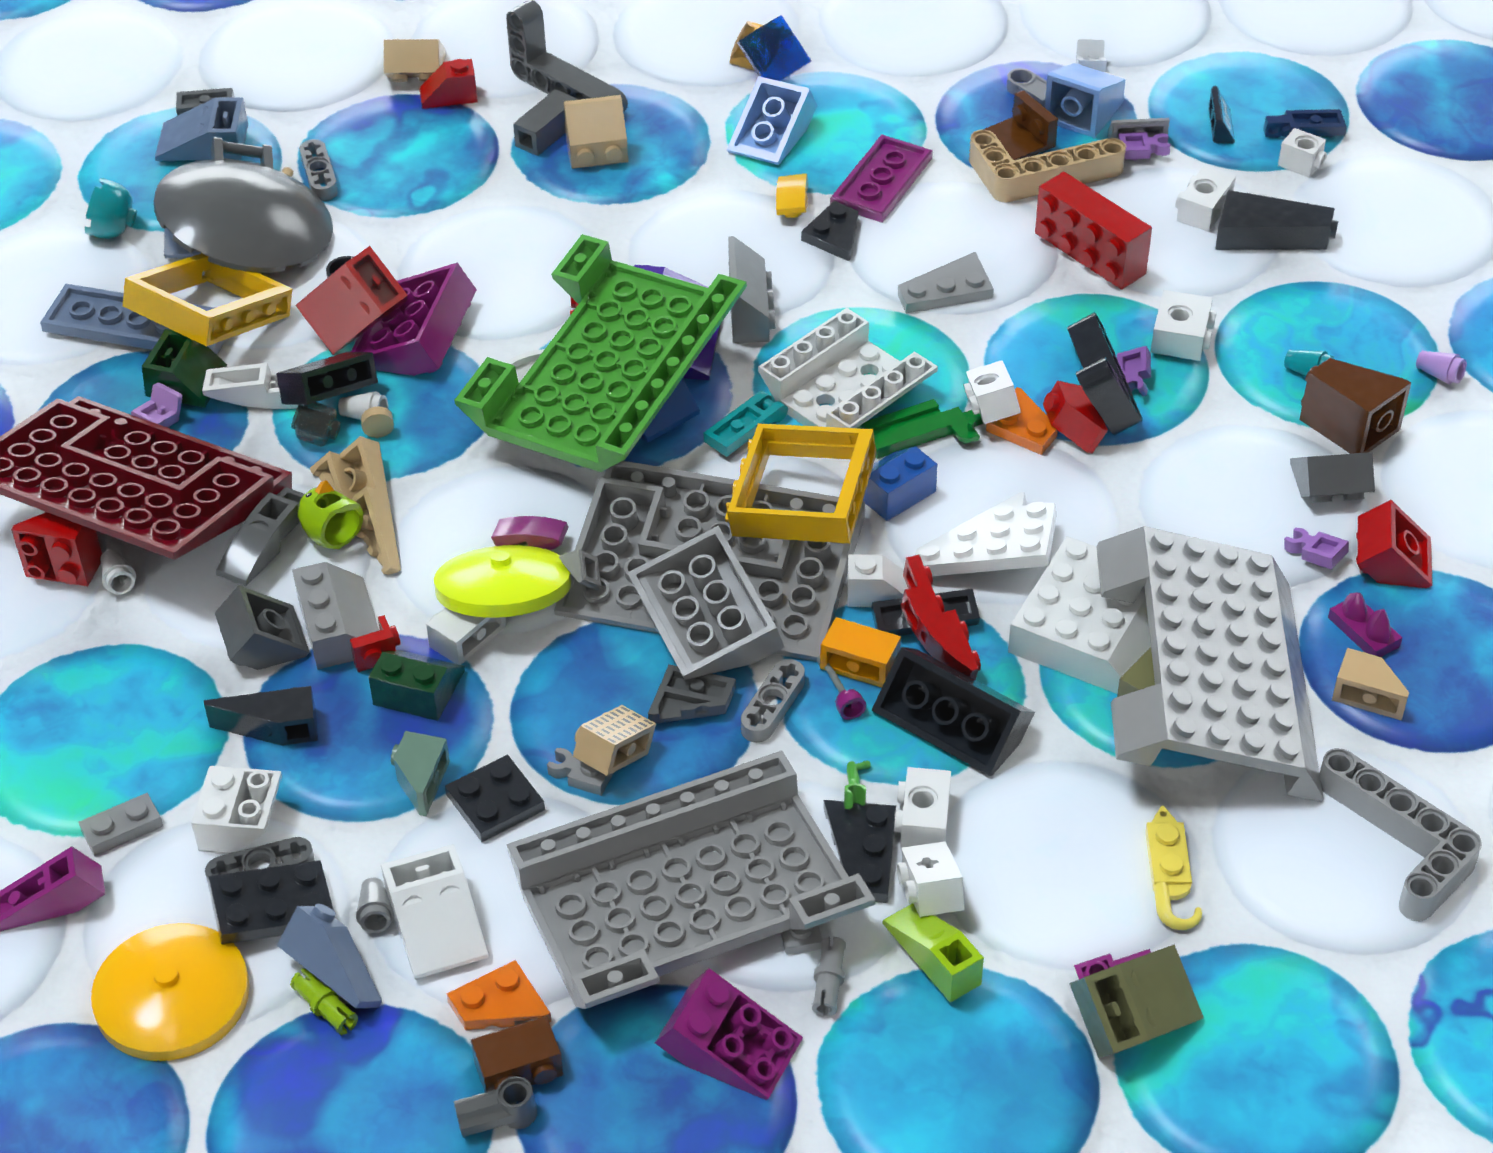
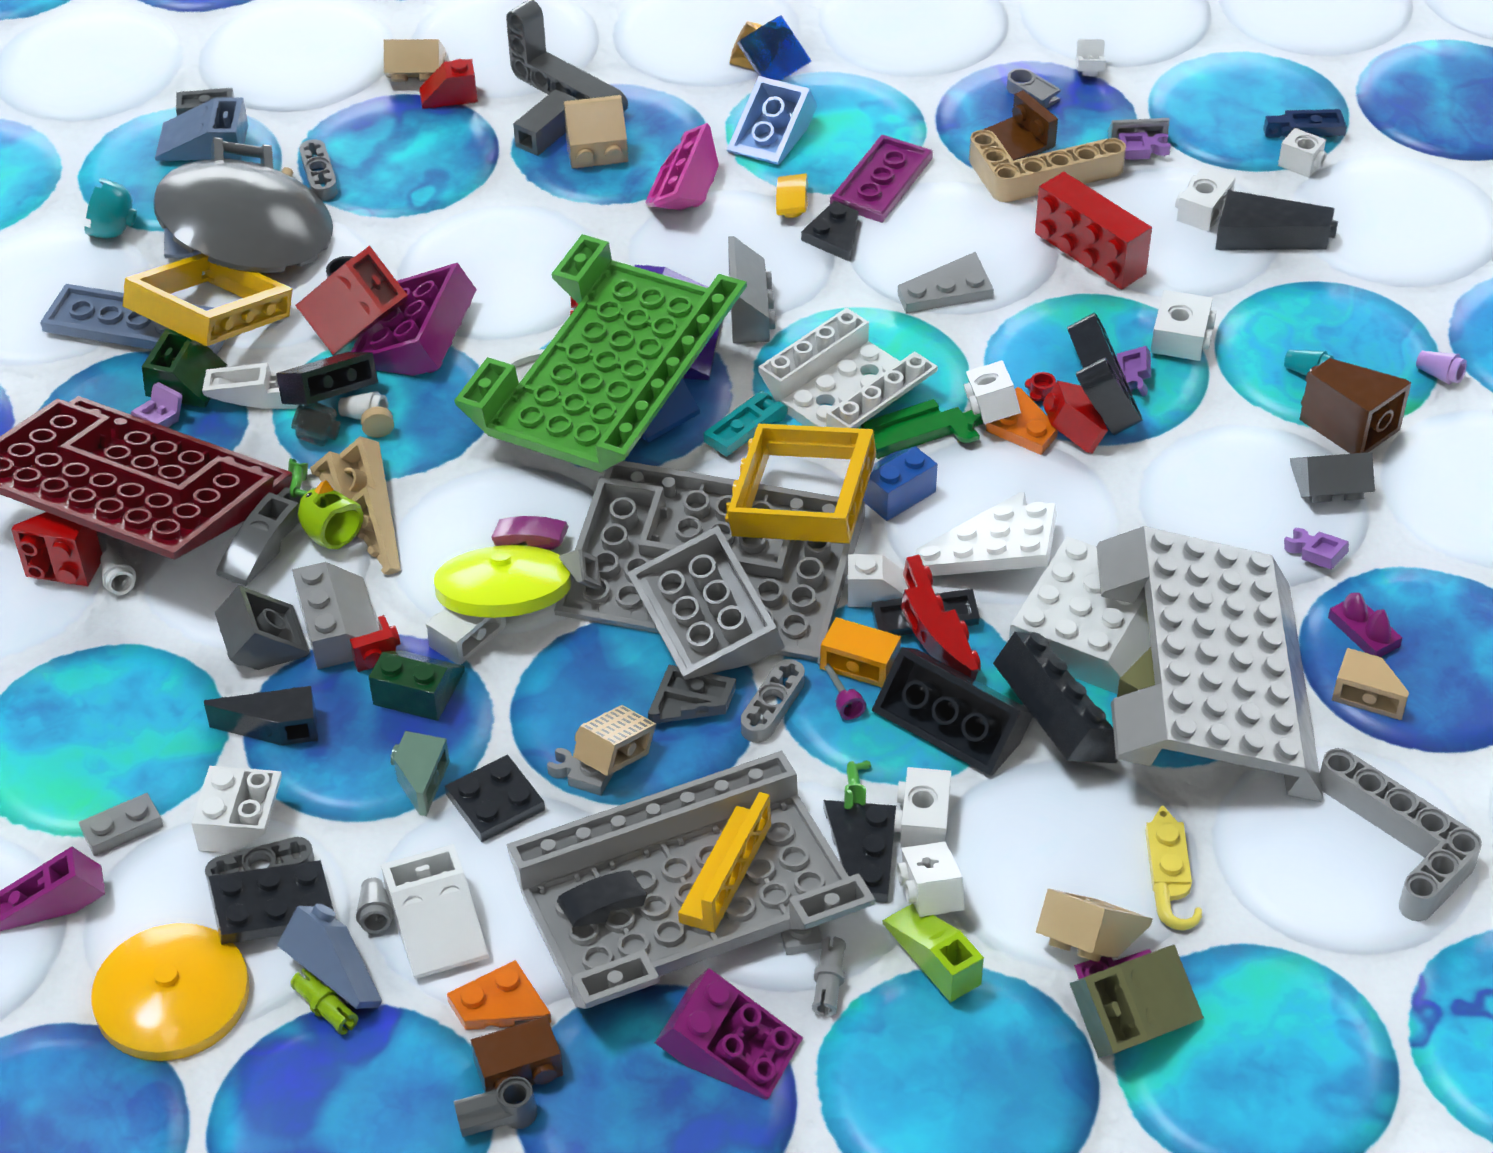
light blue slope [1045,63,1126,138] -> none
black slope [1208,86,1235,143] -> none
red slope [1356,500,1432,588] -> none
none -> bright green piece [288,459,308,498]
none -> black slope [557,870,647,927]
none -> dark pink wedge [645,123,719,210]
none -> yellow fence [678,792,771,933]
none -> black slope [993,631,1118,764]
none -> red plate [1025,372,1056,401]
none -> tan slope [1035,888,1153,962]

